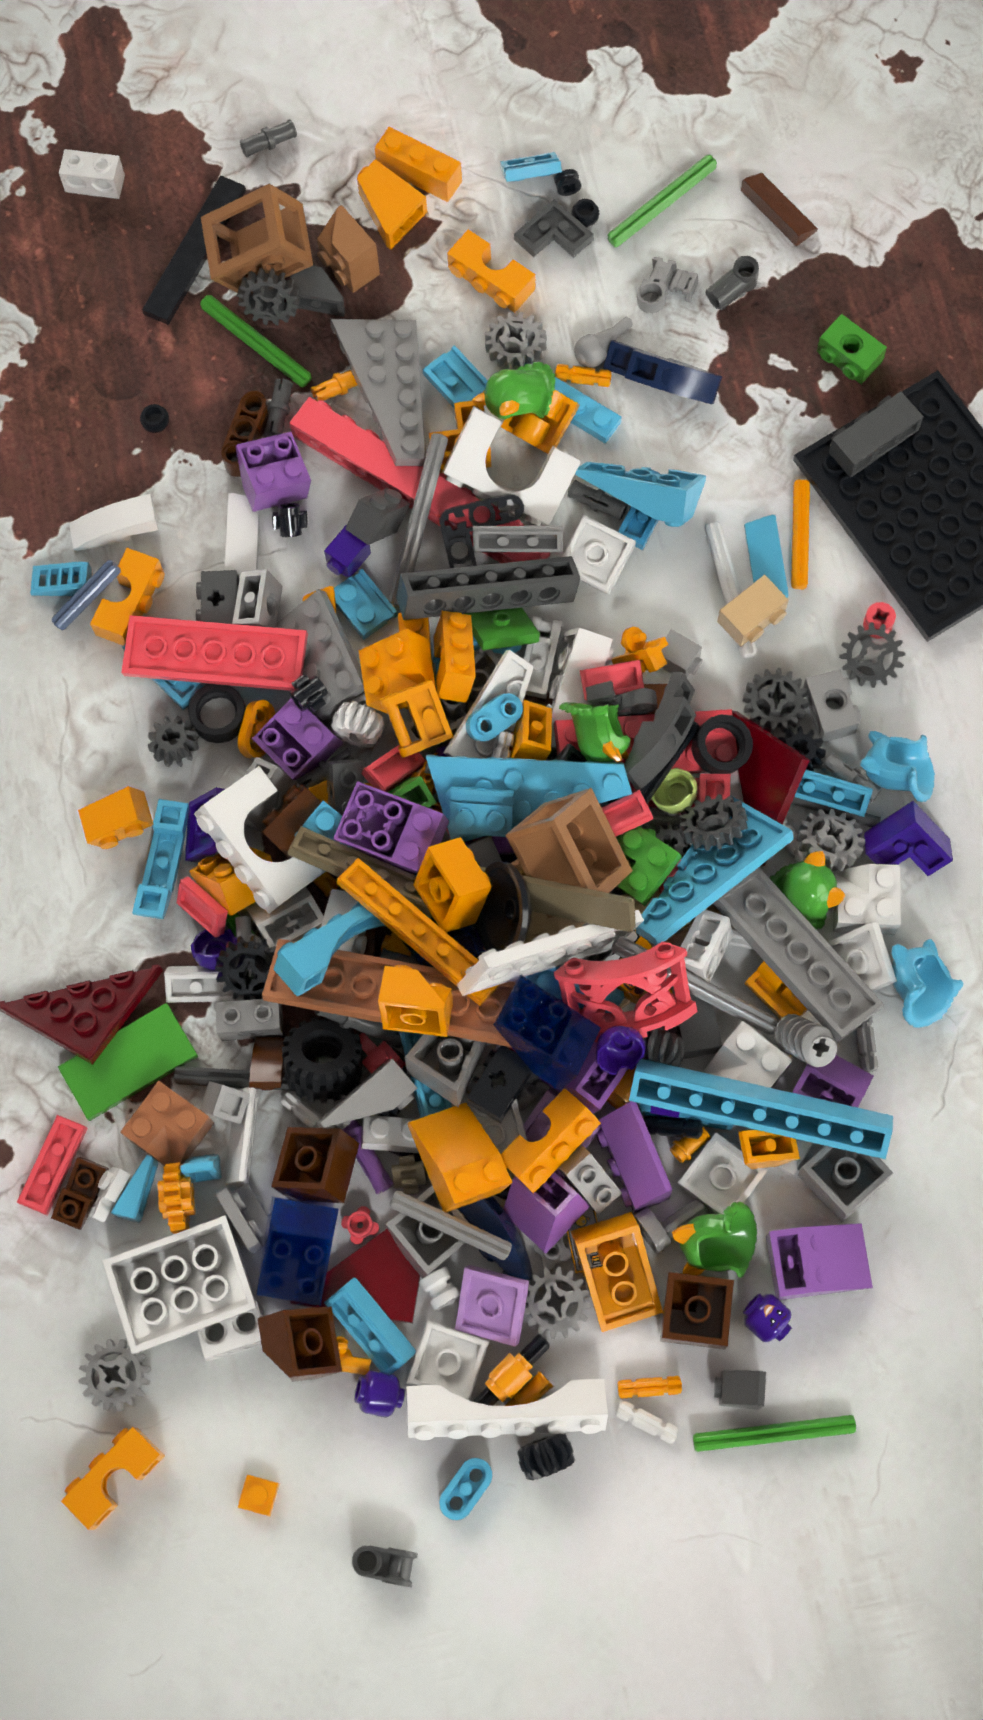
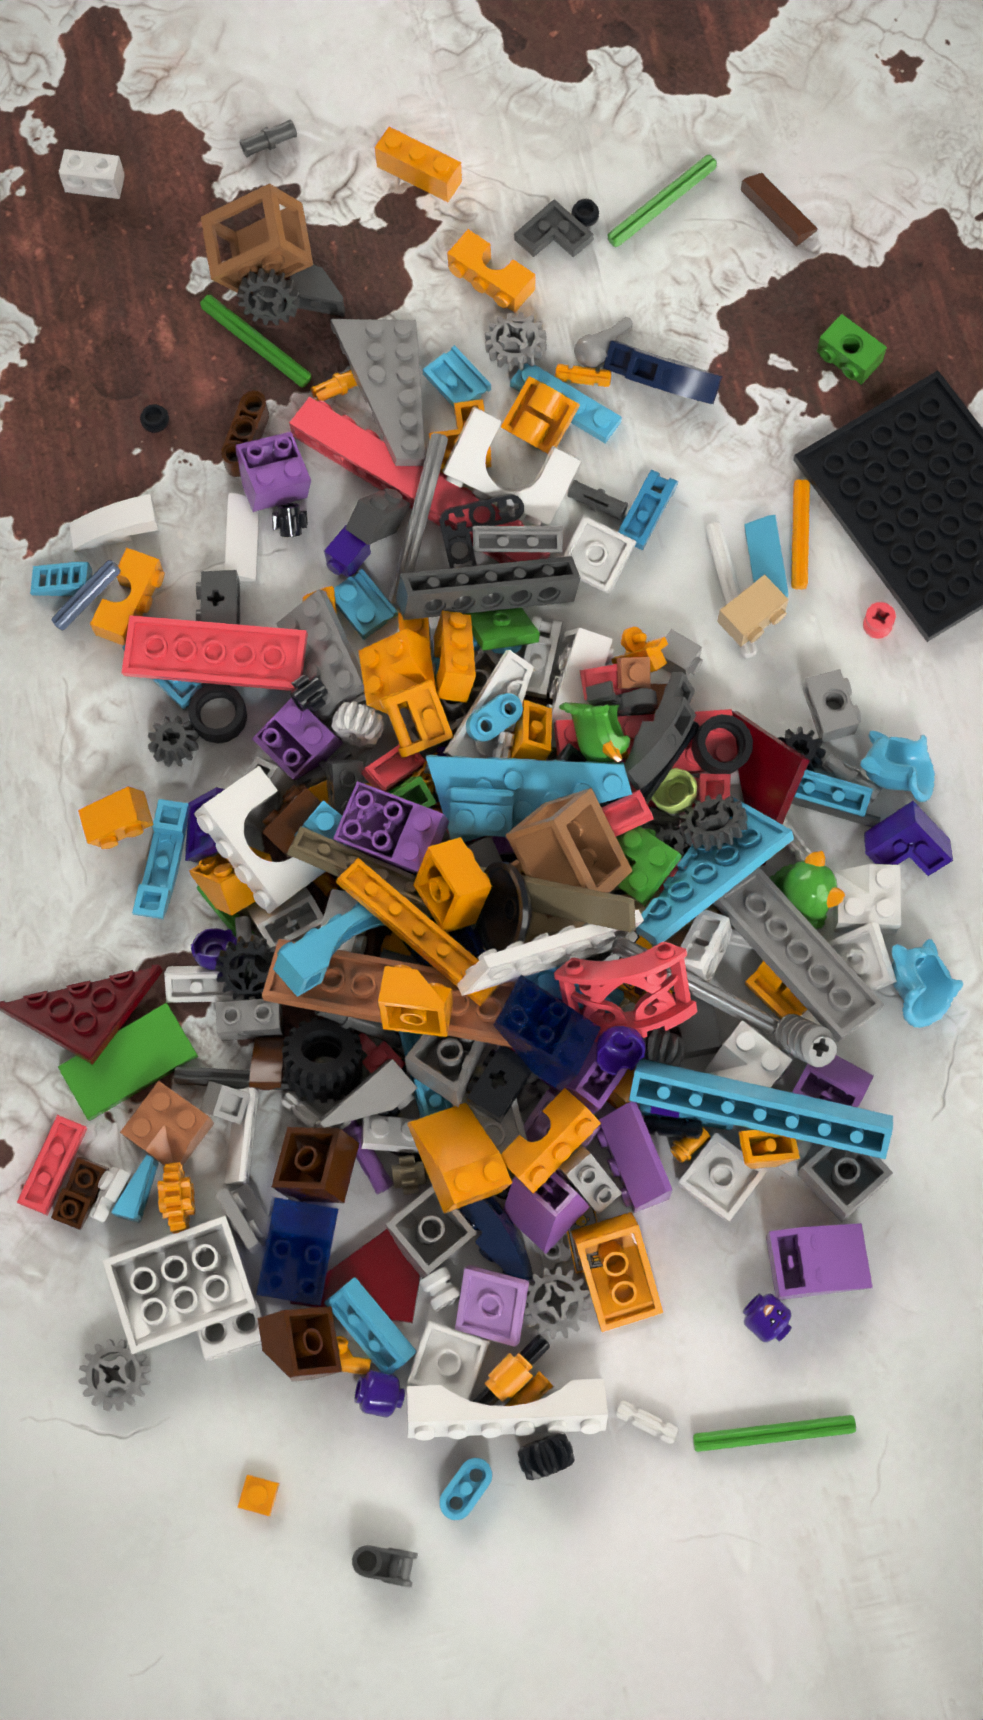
light orange arch [61,1427,165,1530] -> none
black tile [142,175,246,325] -> none
coral tile [176,876,228,938] -> none
medium azure slope [181,1154,222,1183] -> none
light grey brick [232,569,283,628] -> none
light orange plate [238,700,275,759] -> none
dark grey pin [264,378,293,437] -> none
medium nougat slope [317,205,380,293] -> none
coral plate [341,1206,379,1245] -> none
light orange slope [357,159,427,250] -> none
light grey axle [390,1191,512,1260] -> none
bright green hair [472,362,556,420] -> none
medium azure plate [500,152,562,182] -> none
black bush [554,169,582,196] -> none
medium azure wedge [575,462,706,527] -> none
light orange axle [617,1376,682,1399] -> none
light grey piece [633,1198,708,1254] -> none
light grey piece [637,257,698,313] -> none
reddish brown slope [660,1272,734,1350] -> none
bright green hair [672,1202,757,1278] -> none
dark grey piece [705,256,759,311] -> none
dark grey slope [714,1370,766,1410] -> none
dark grey gear [742,668,809,734] -> none
light grey gear [796,809,865,871] -> none
dark grey brick [829,391,923,478] -> none
dark grey gear [839,622,906,688] -> none
light grey axle [856,1017,878,1072] -> none
none -> nougat plate [617,657,651,689]

